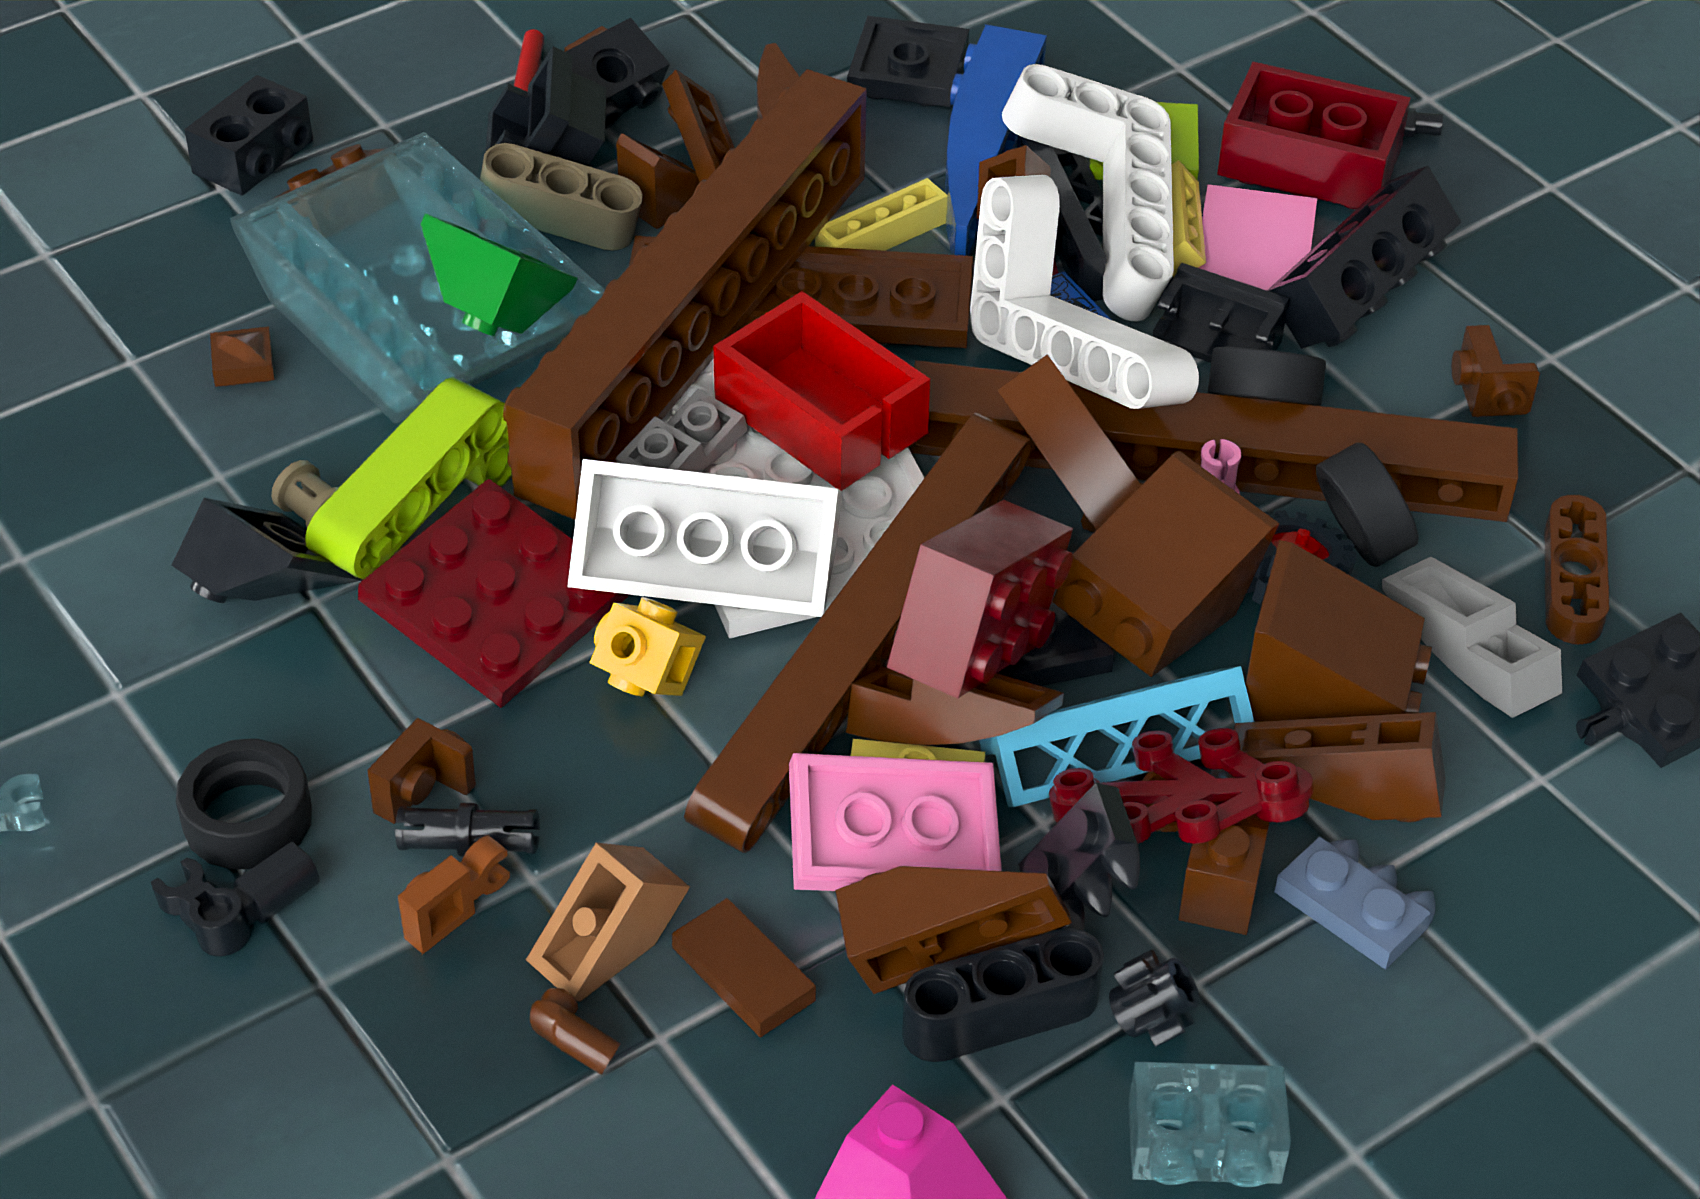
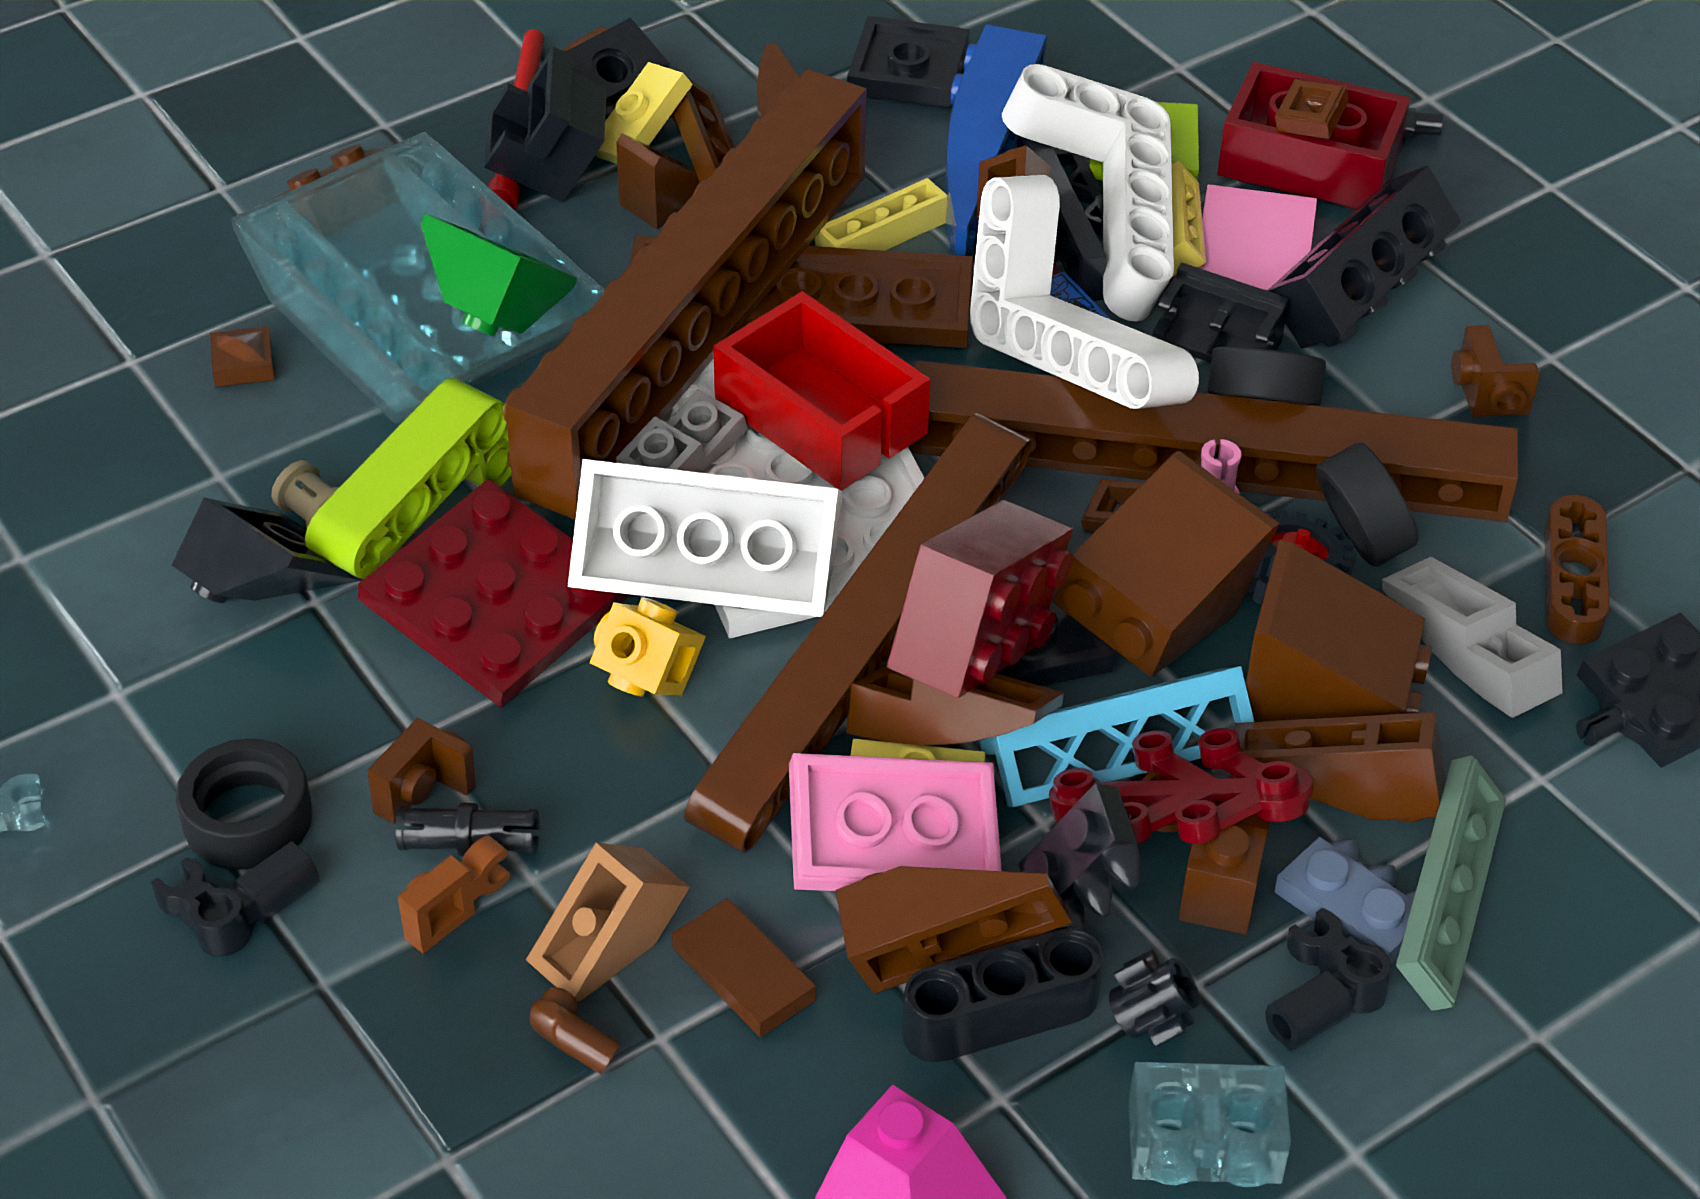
black brick [184,75,313,196] -> none
dark tan beam [477,143,643,251] -> none
reddish brown slope [997,354,1141,530] -> none
none -> light yellow plate [595,62,693,164]
none -> black bar [1265,908,1391,1051]
none -> reddish brown tile [1275,79,1349,139]
none -> sand green tile [1396,755,1506,1011]

